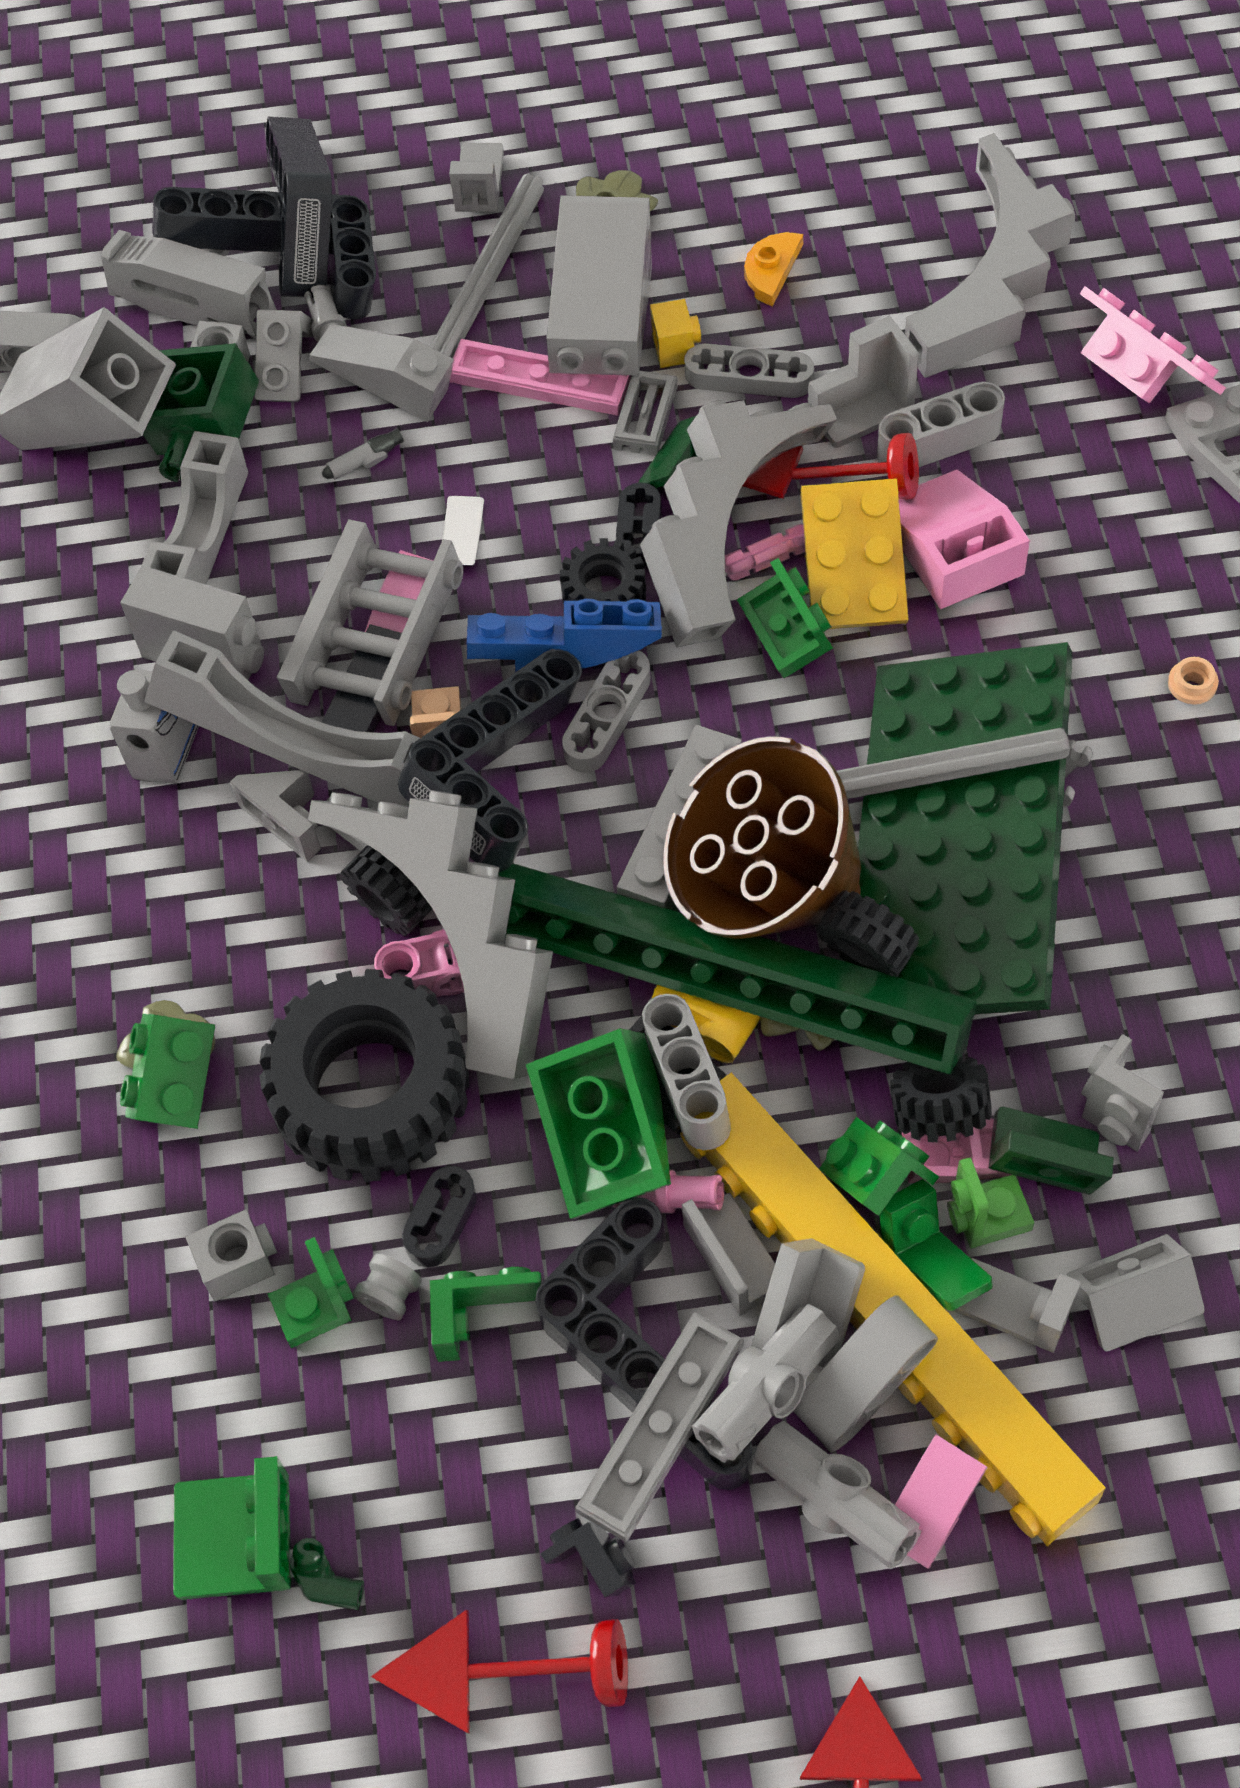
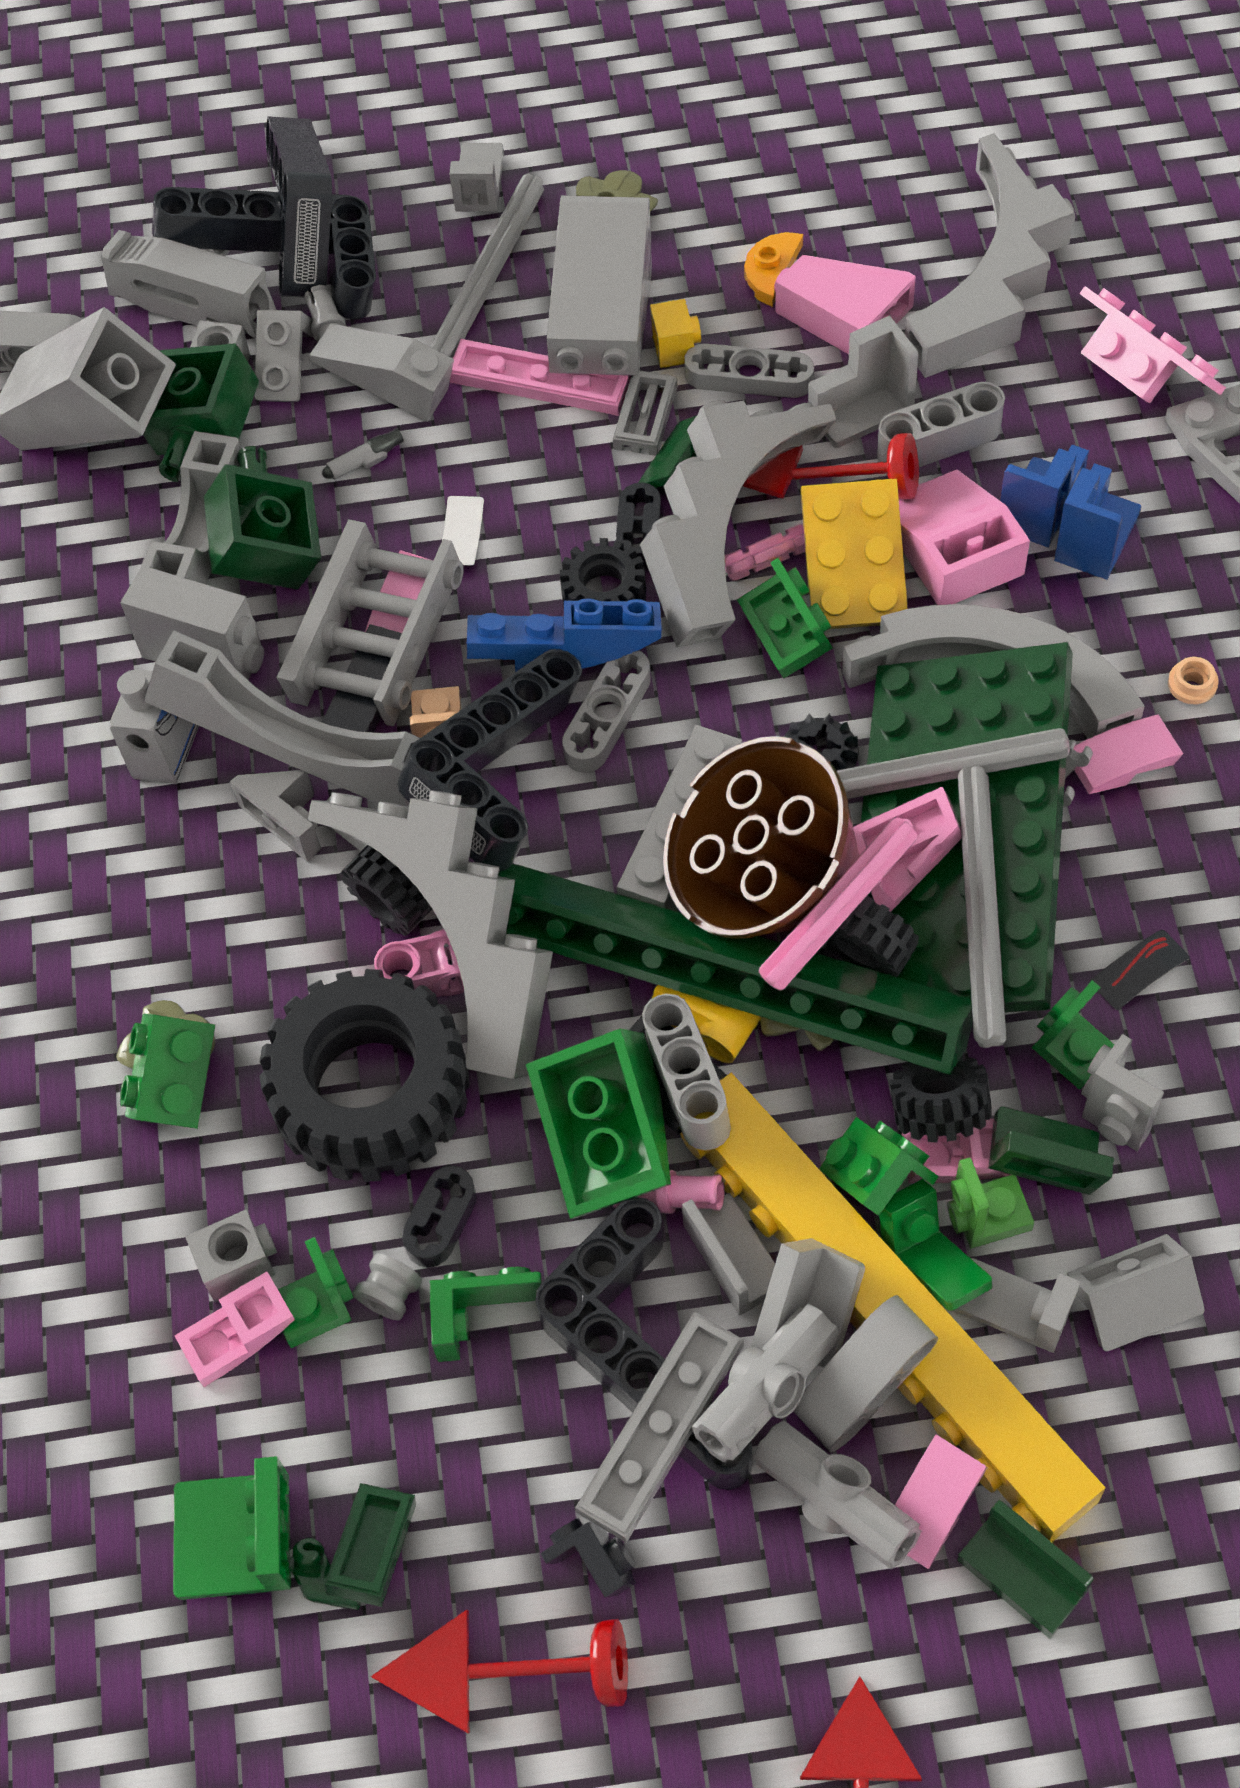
none -> bright pink slope [175,1272,295,1387]
none -> dark green brick [204,446,322,590]
none -> dark green tile [324,1483,416,1607]
none -> bright pink axle [759,817,917,991]
none -> bright pink slope [774,255,916,354]
none -> black gear [781,713,859,771]
none -> light grey arch [842,604,1145,739]
none -> bright pink wing [853,787,962,912]
none -> dark green panel [957,1500,1094,1639]
none -> light grey axle [958,766,1006,1048]
none -> blue panel [1000,445,1089,548]
none -> green bracket [1031,980,1115,1090]
none -> blue panel [1054,463,1141,580]
none -> bright pink slope [1073,714,1183,794]
none -> black sticker [1091,930,1190,1010]

